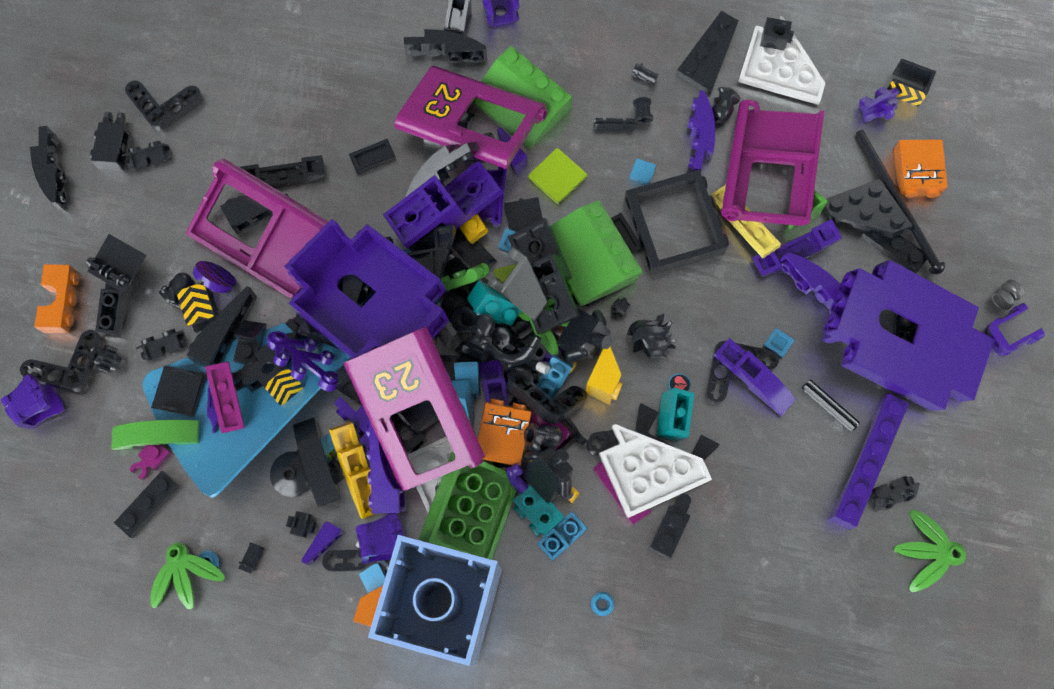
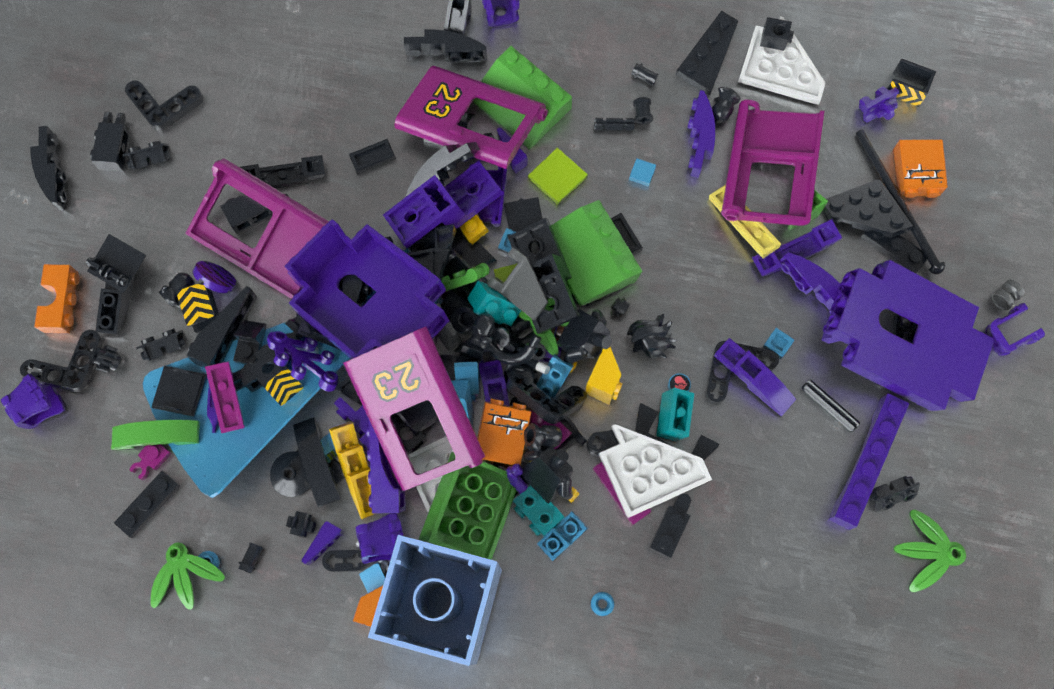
black window [624,170,729,275] -> none

